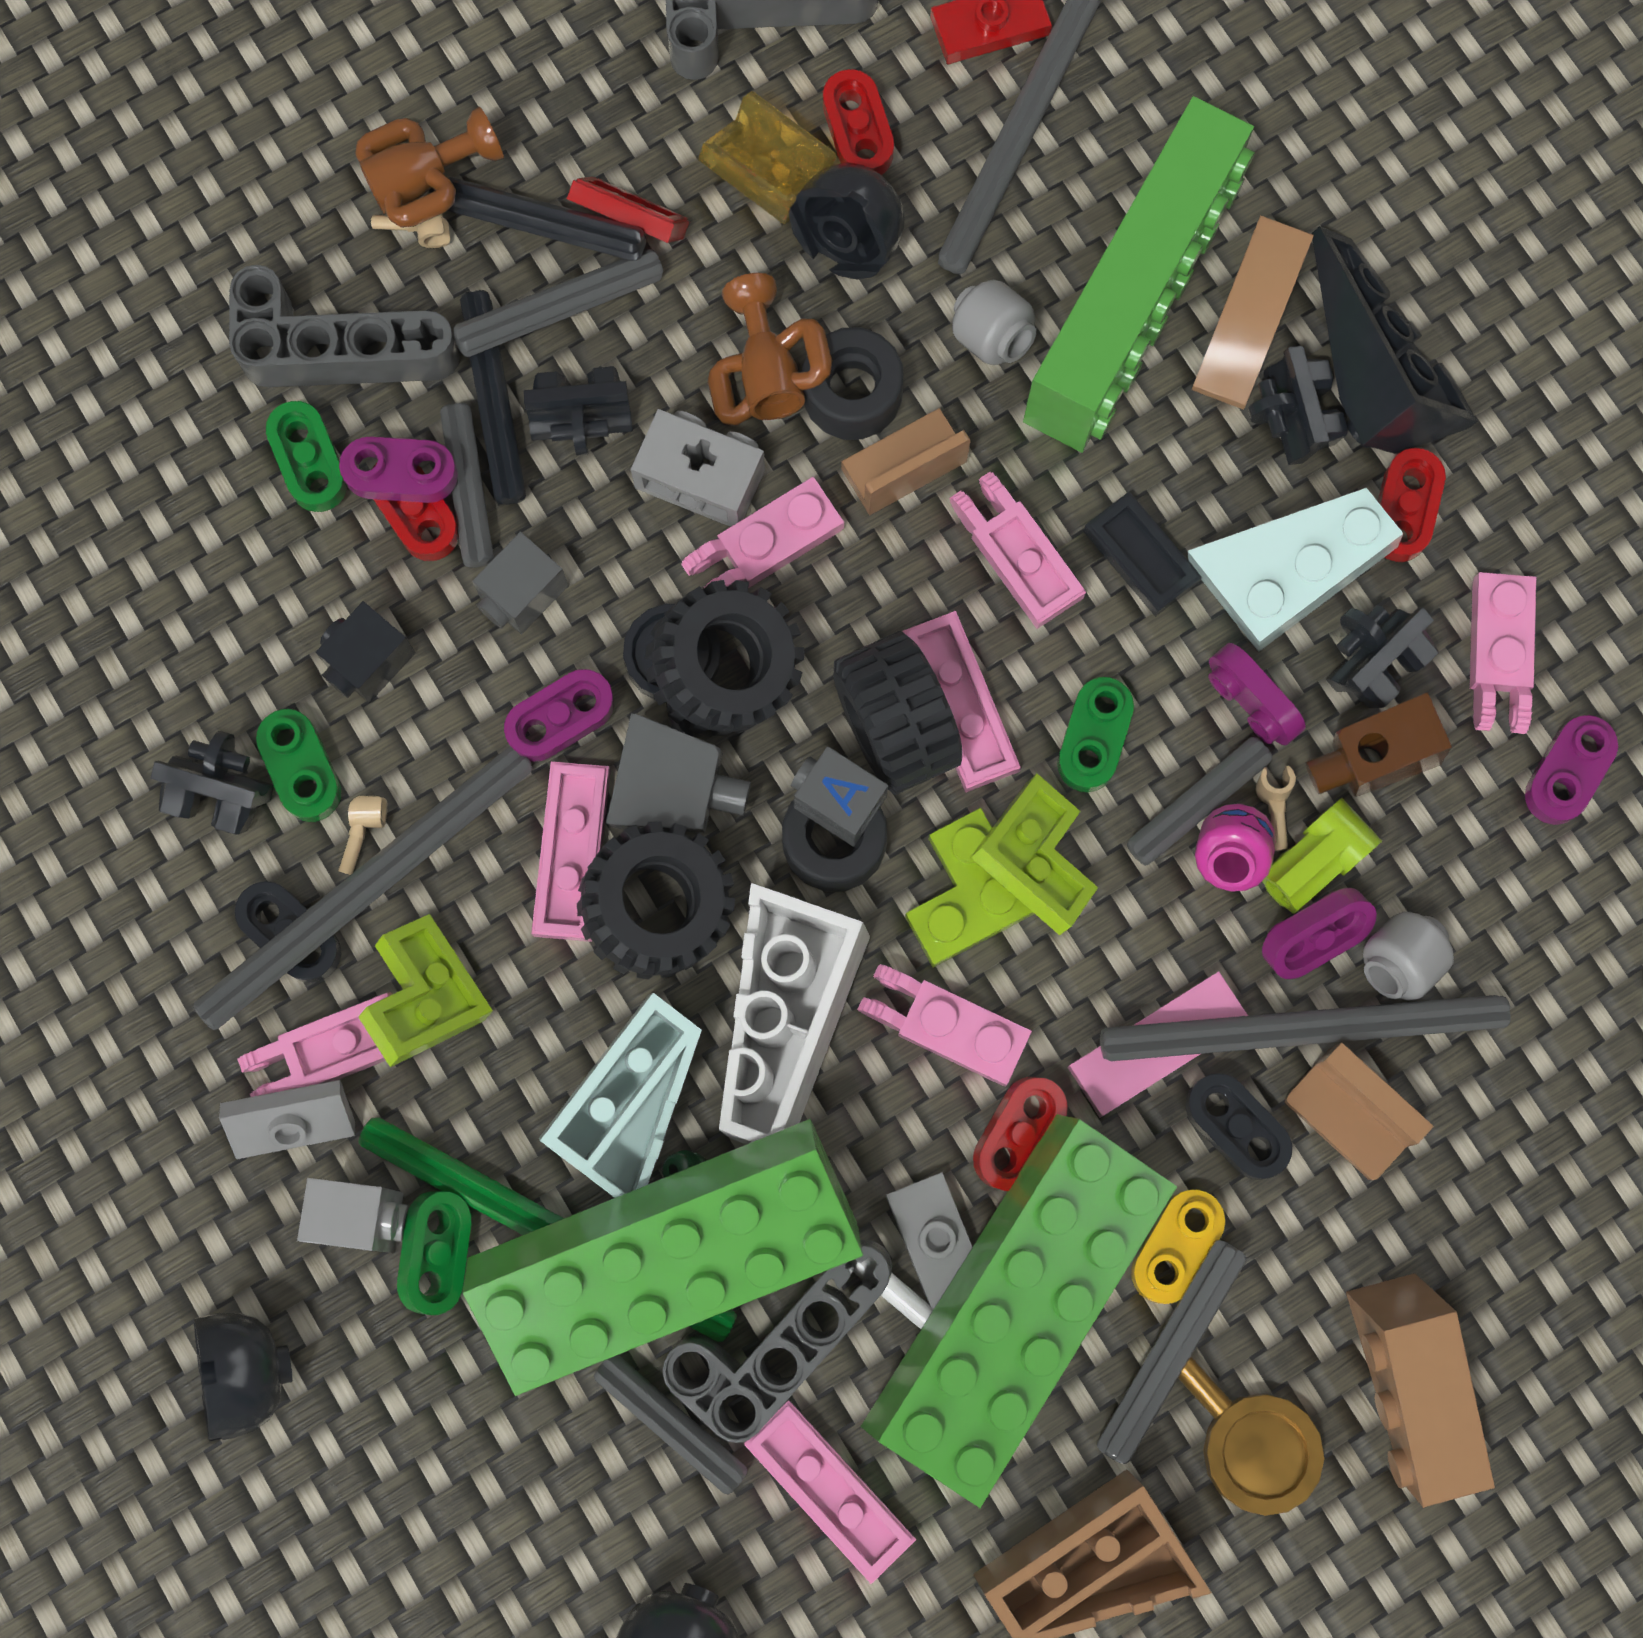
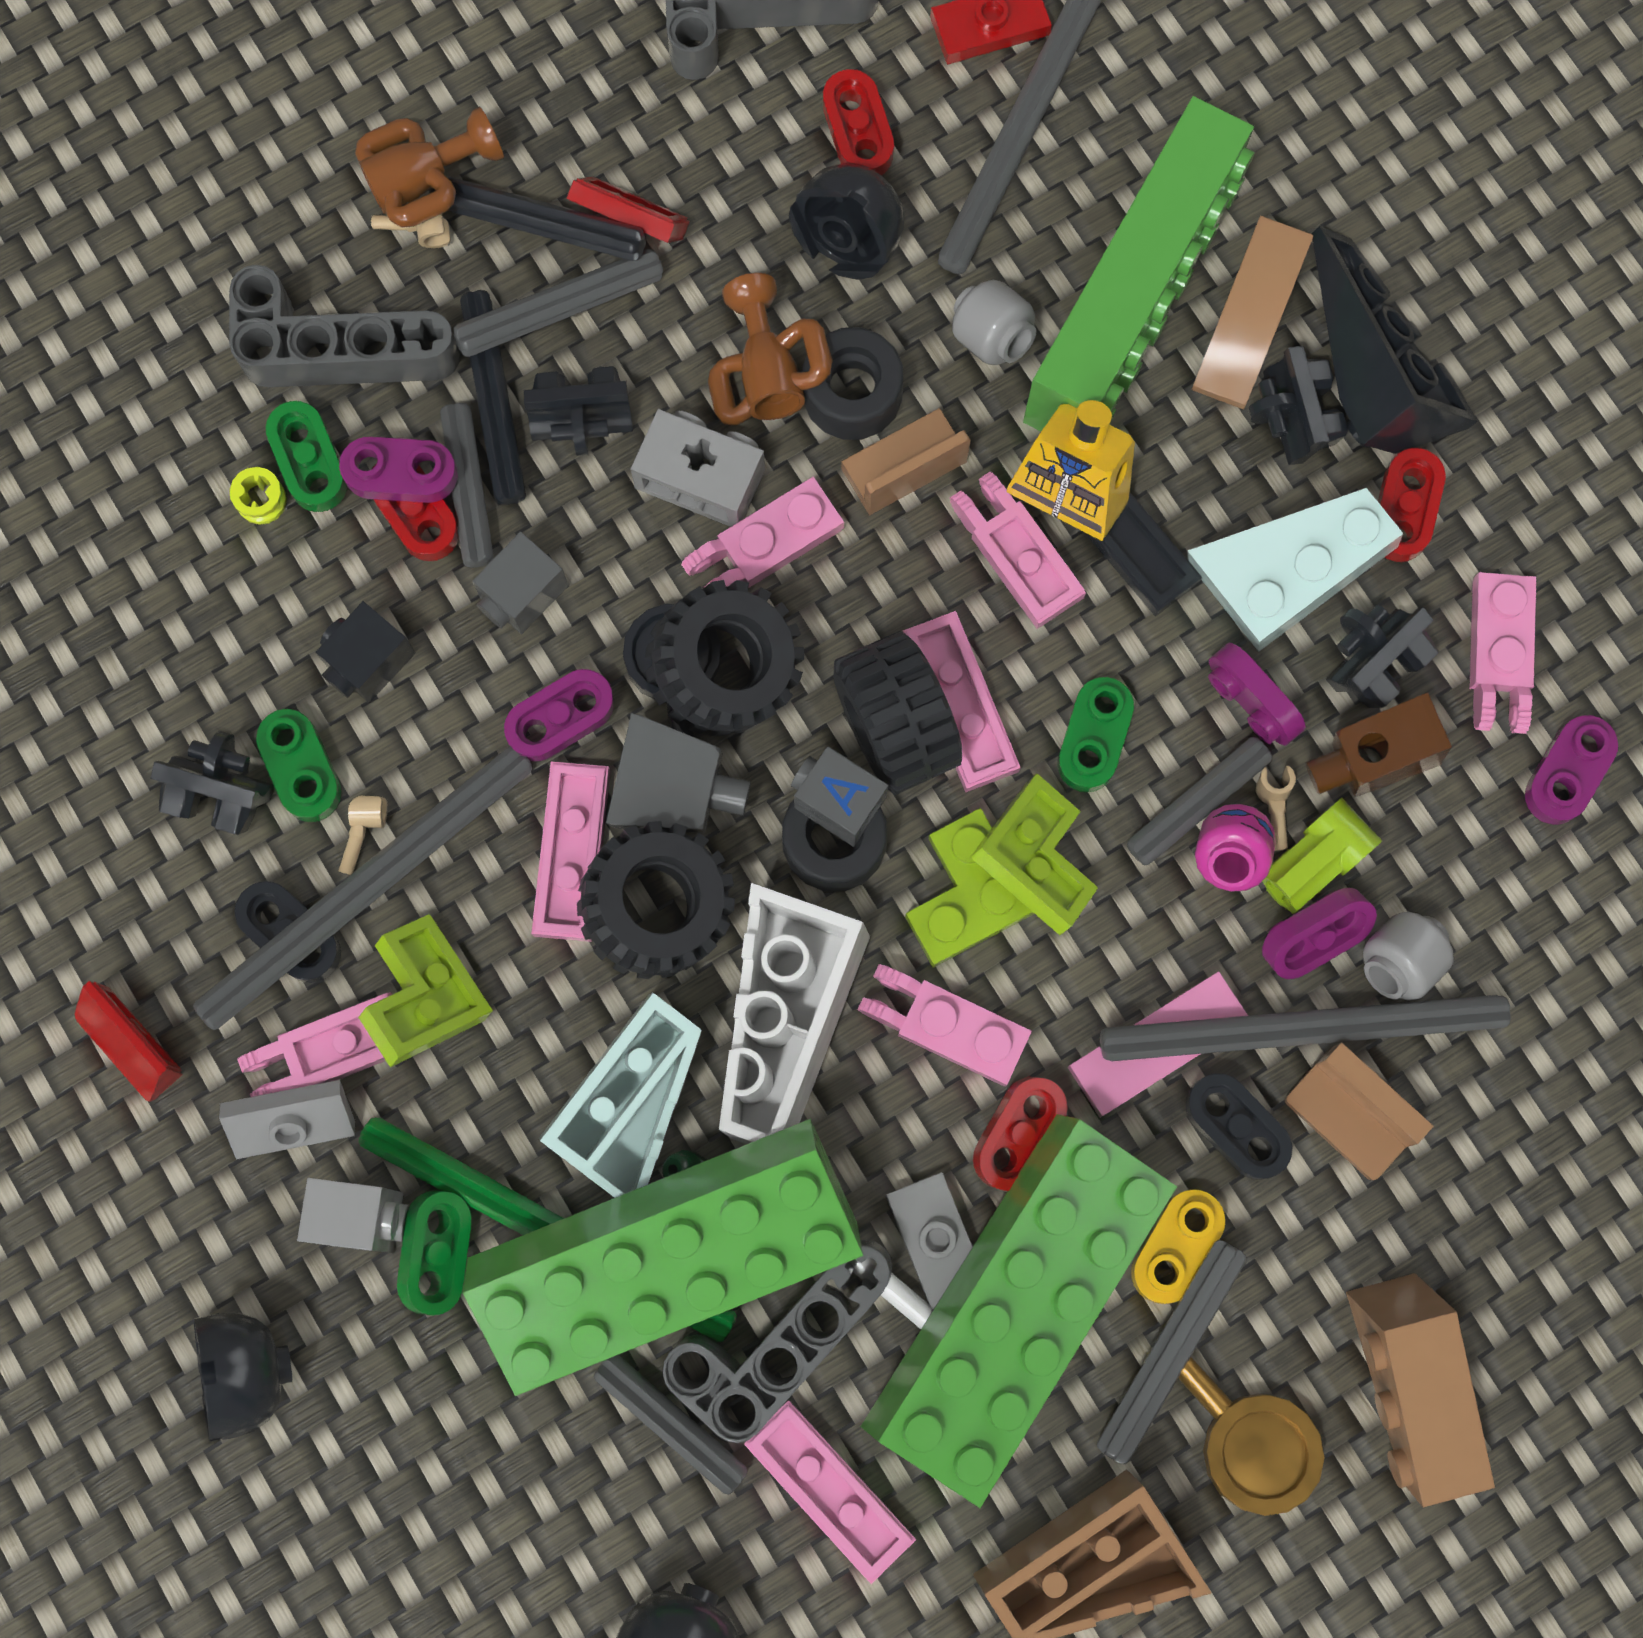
clear yellow bracket [698,91,836,224] -> none
none -> red slope [75,981,183,1102]
none -> neon yellow bush [229,467,287,525]
none -> yellow torso [1006,400,1135,541]

